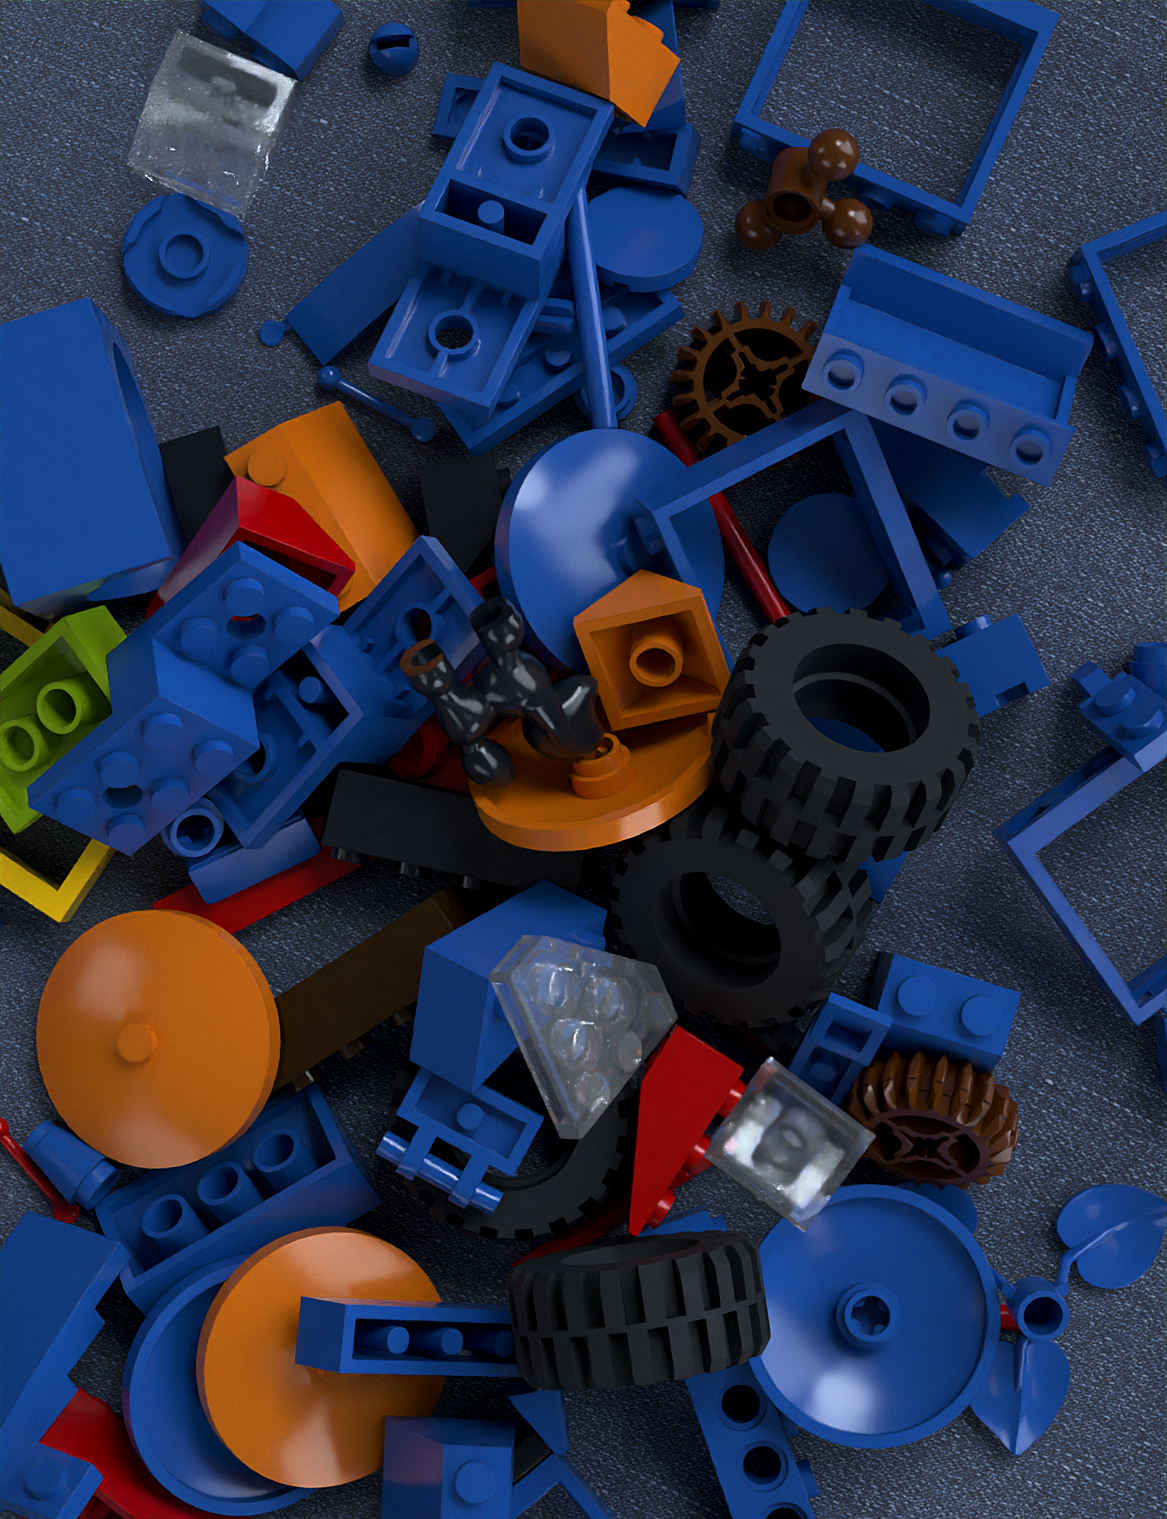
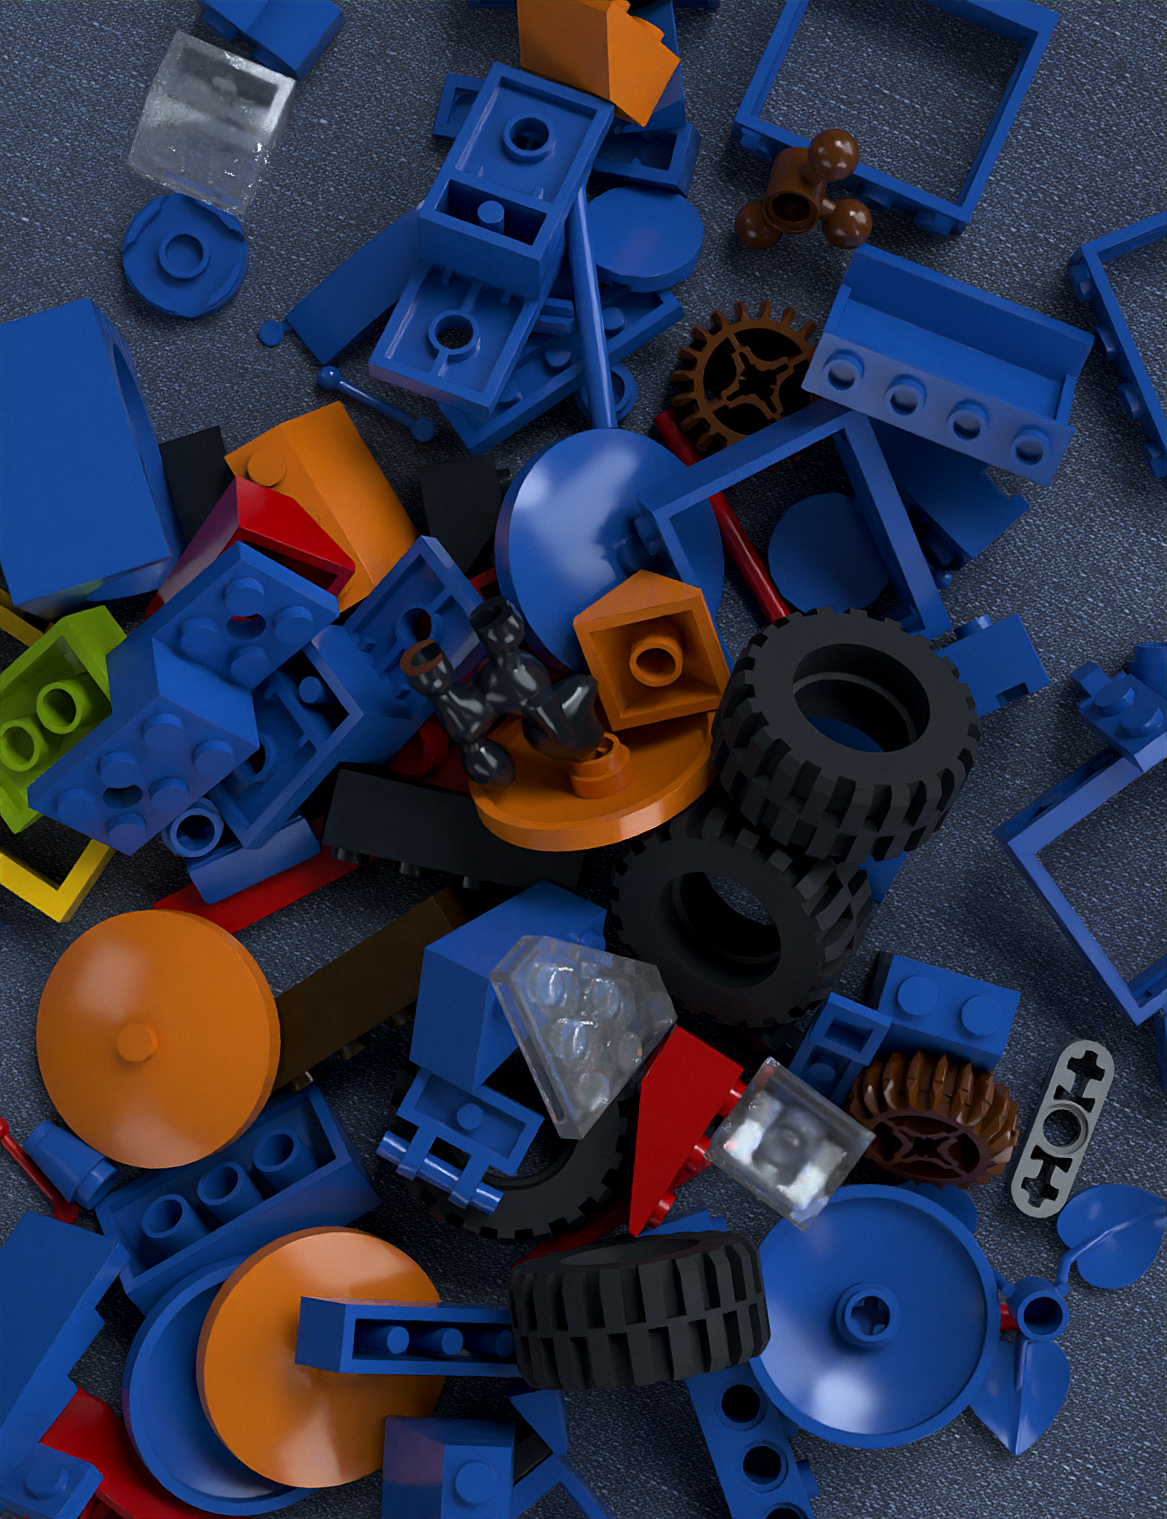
blue hinge [368,22,420,77] -> none
none -> light grey beam [1007,1039,1115,1218]

